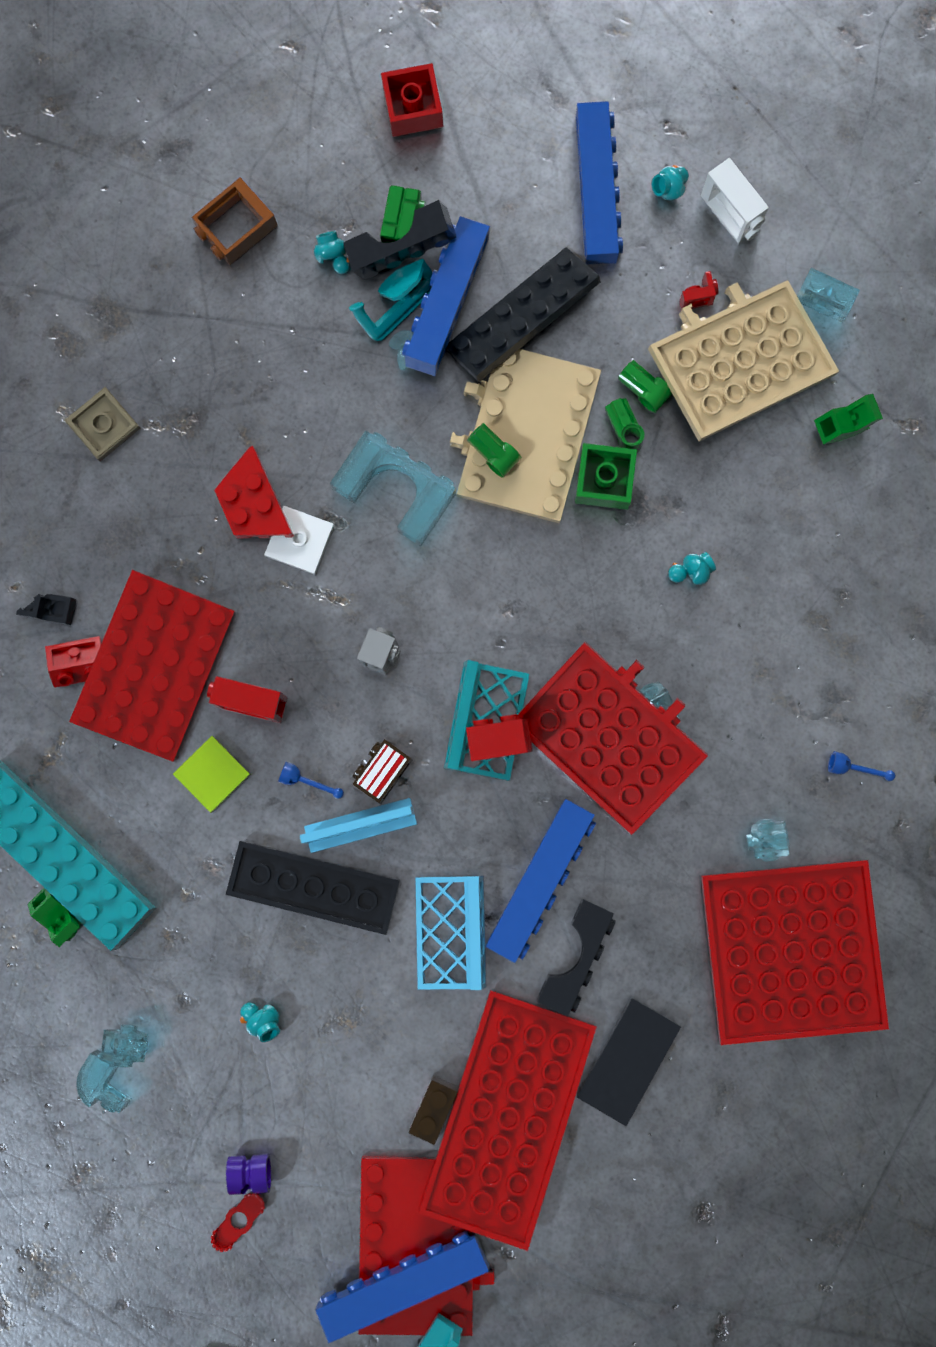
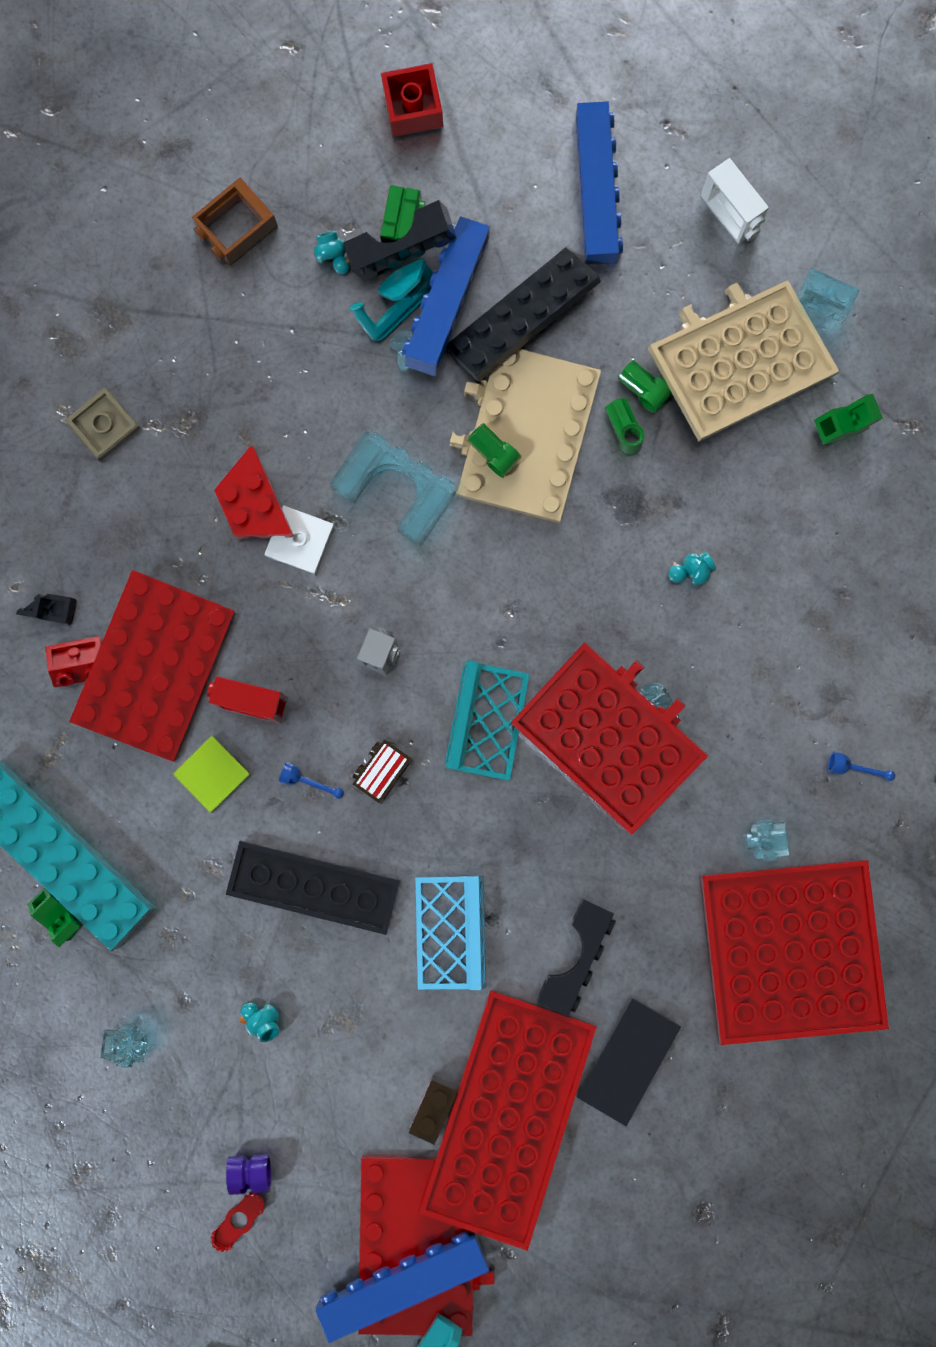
clear light blue brick [76,1049,132,1113] -> none
medium azure fence [300,798,417,853] -> none
red brick [466,714,533,761] -> none
blue brick [486,799,596,963] -> none
green brick [575,443,637,510] -> none
teal animal [652,165,689,201] -> none
red bracket [679,271,719,310] -> none

